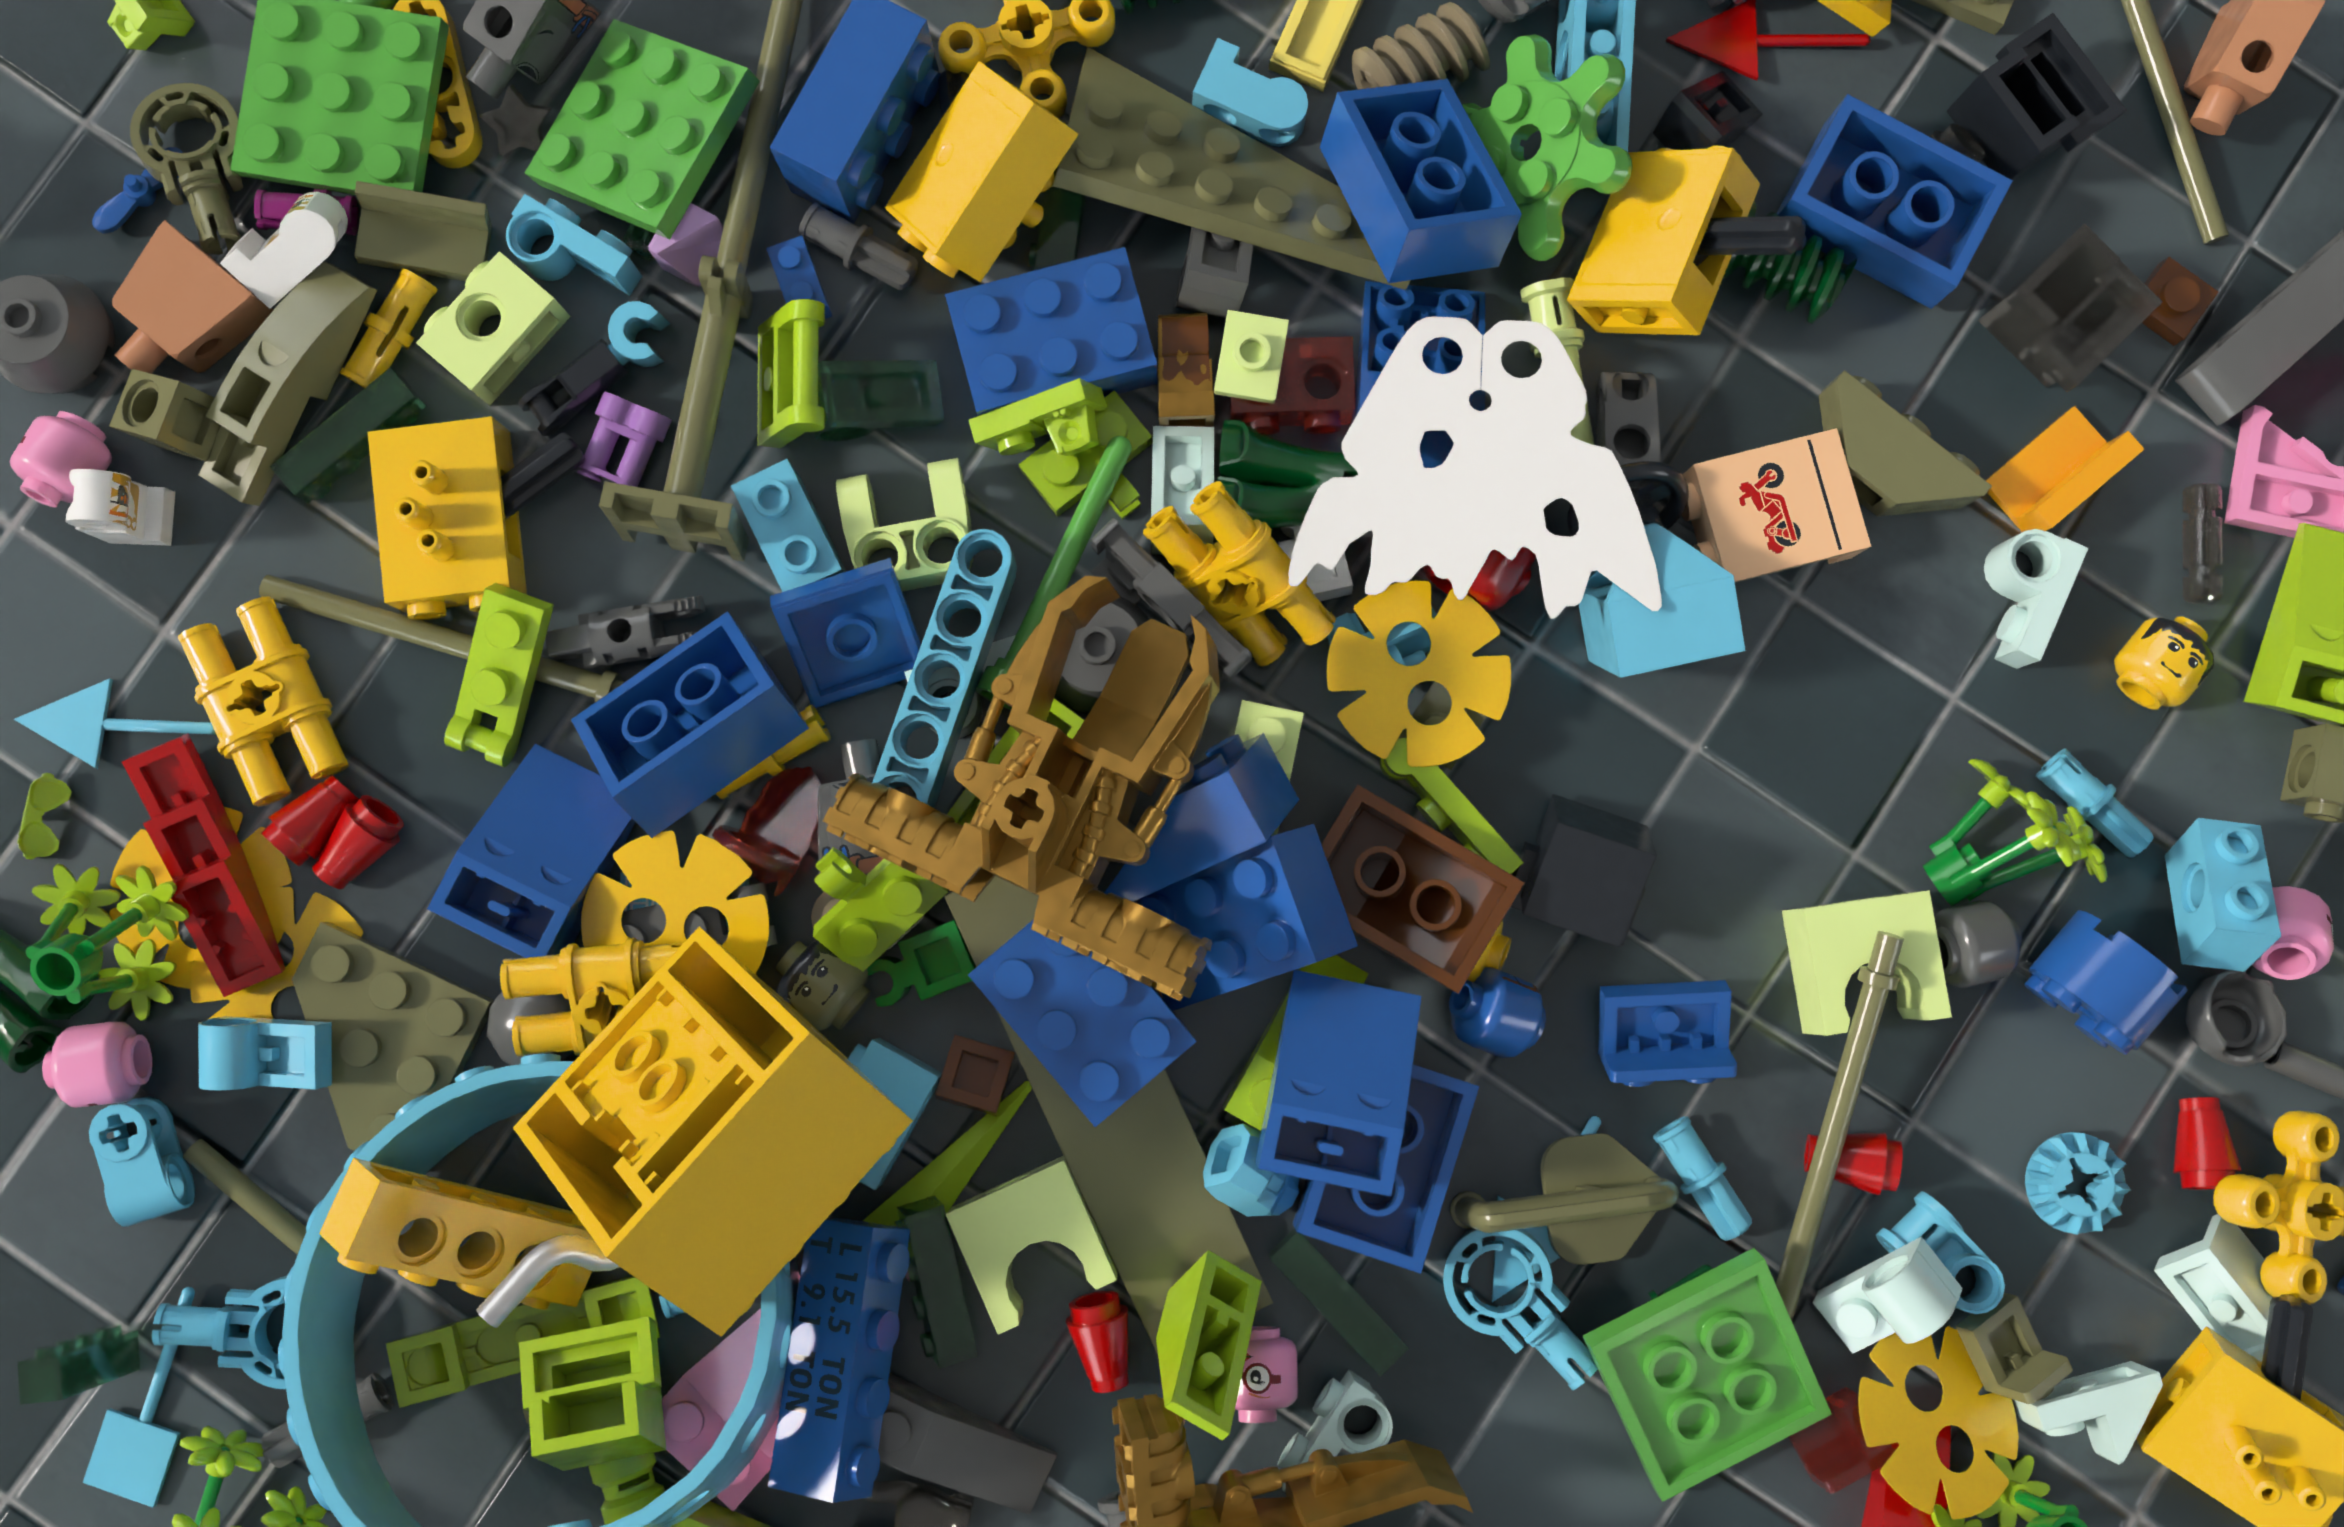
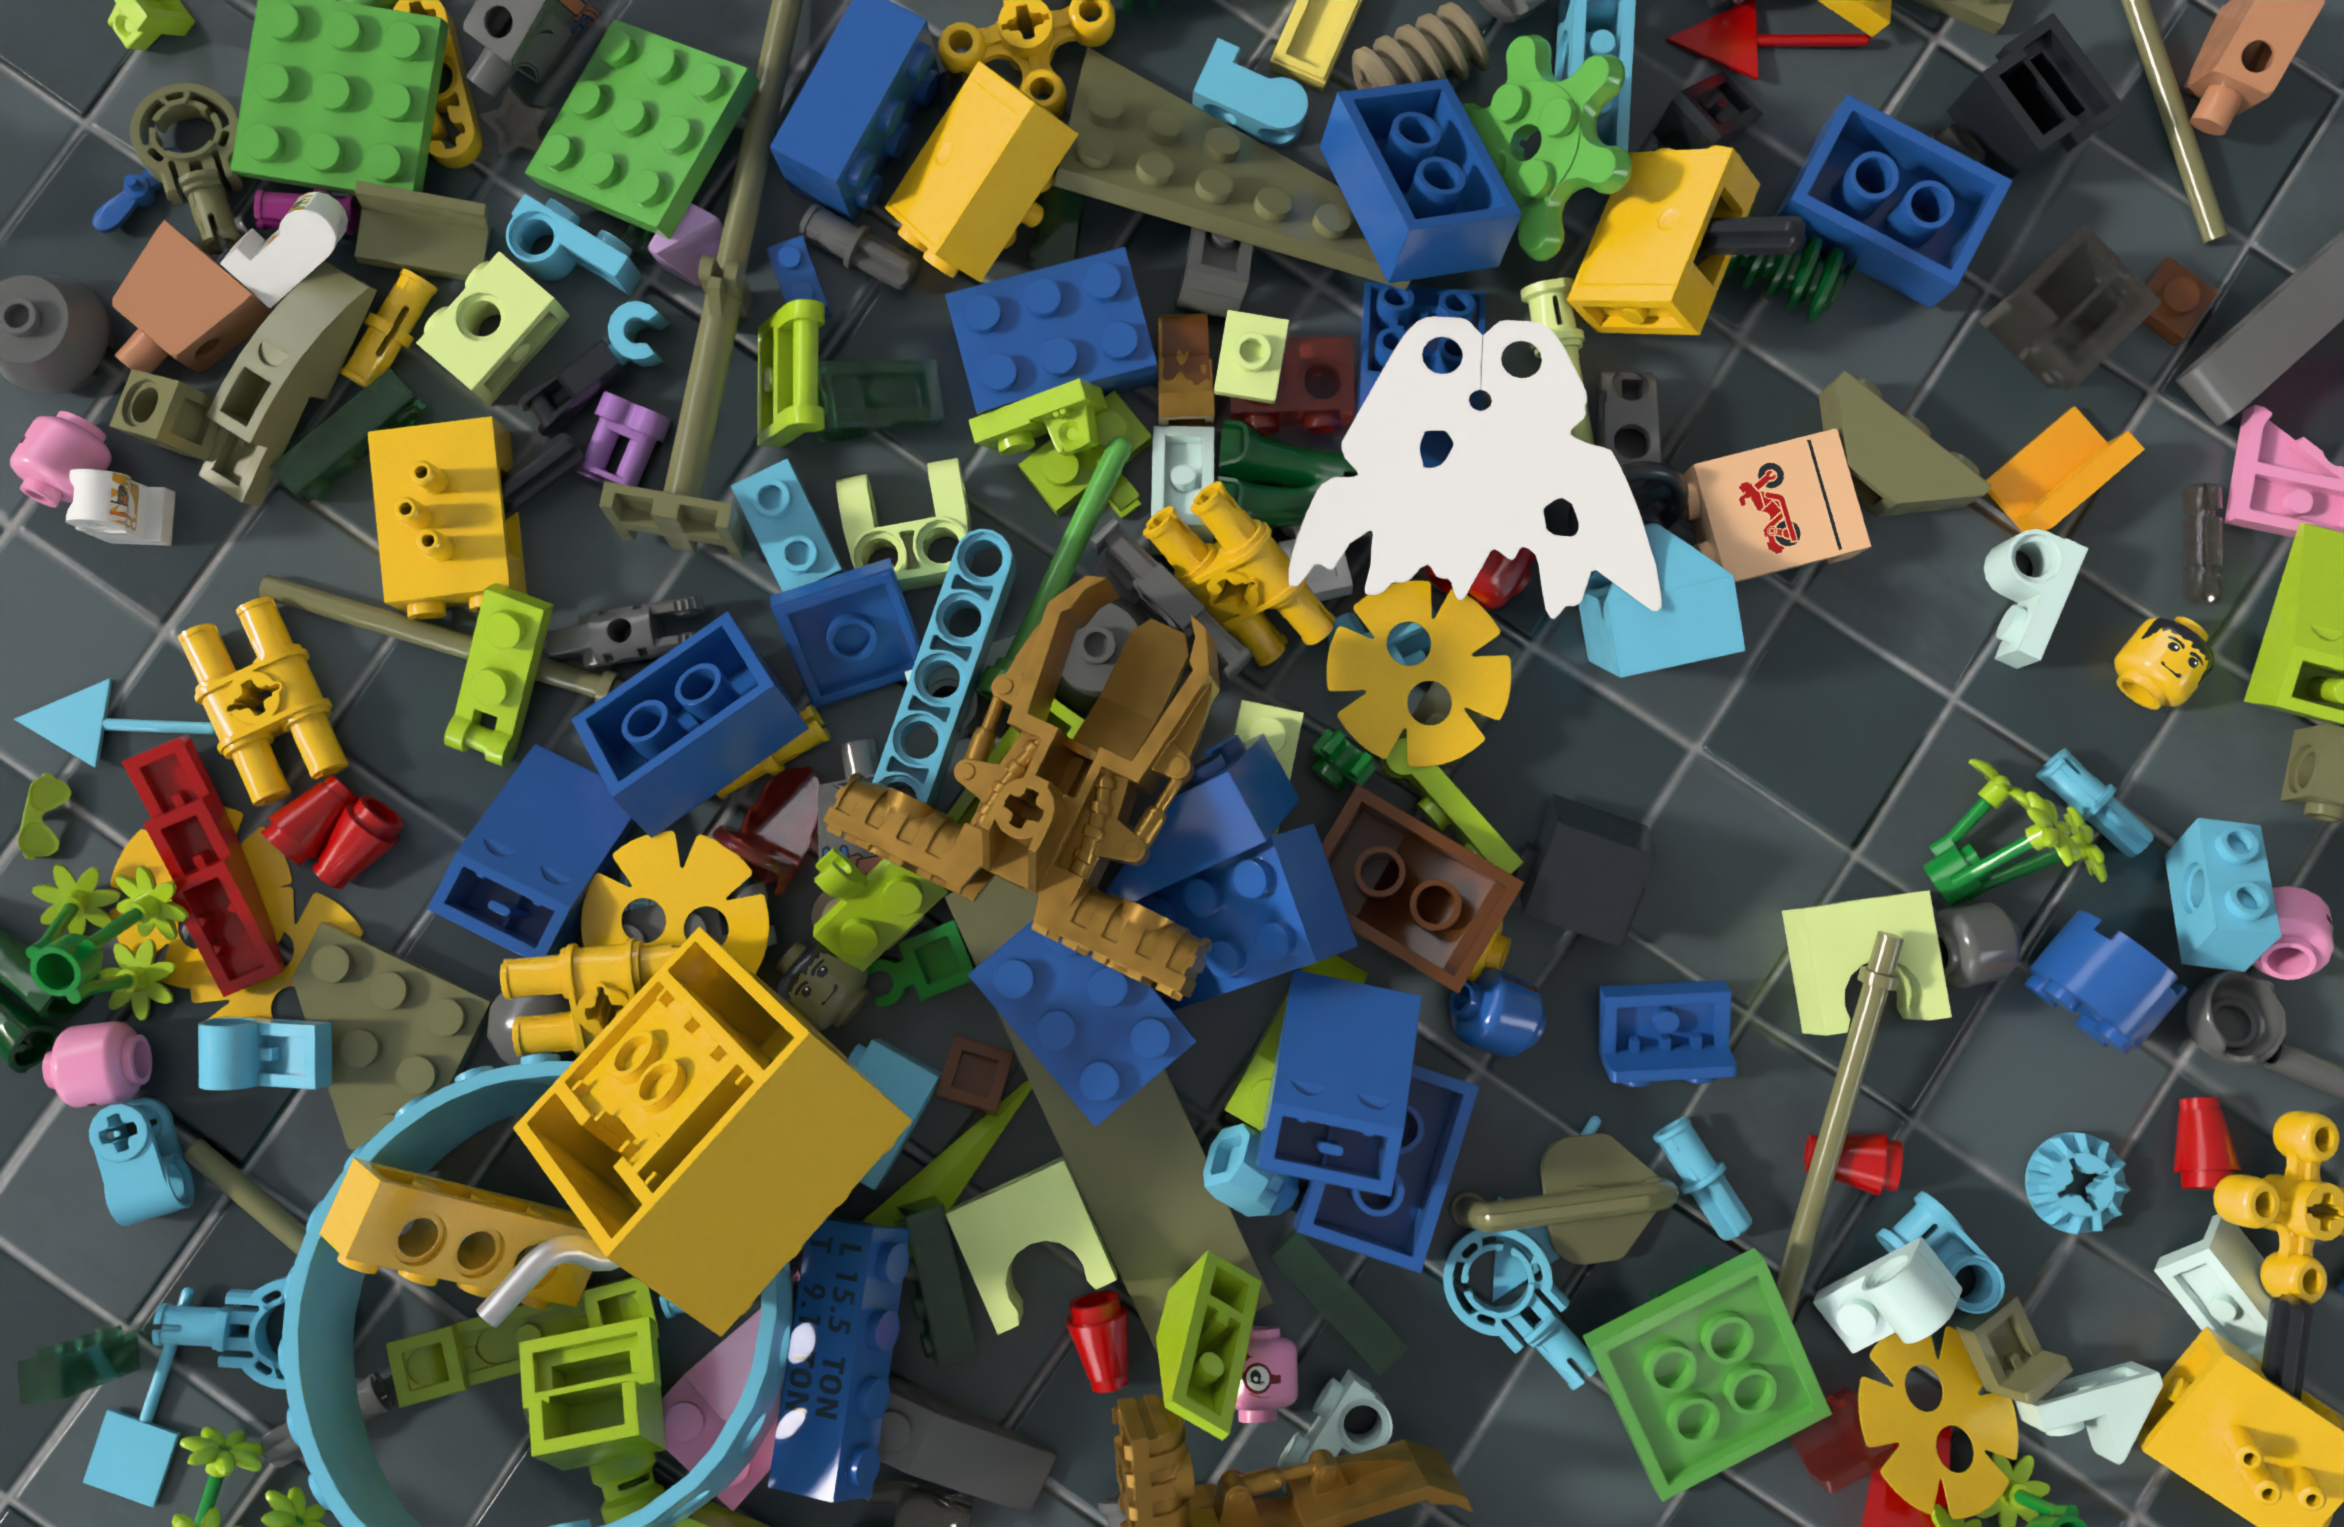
none -> green plate [1308,728,1376,792]

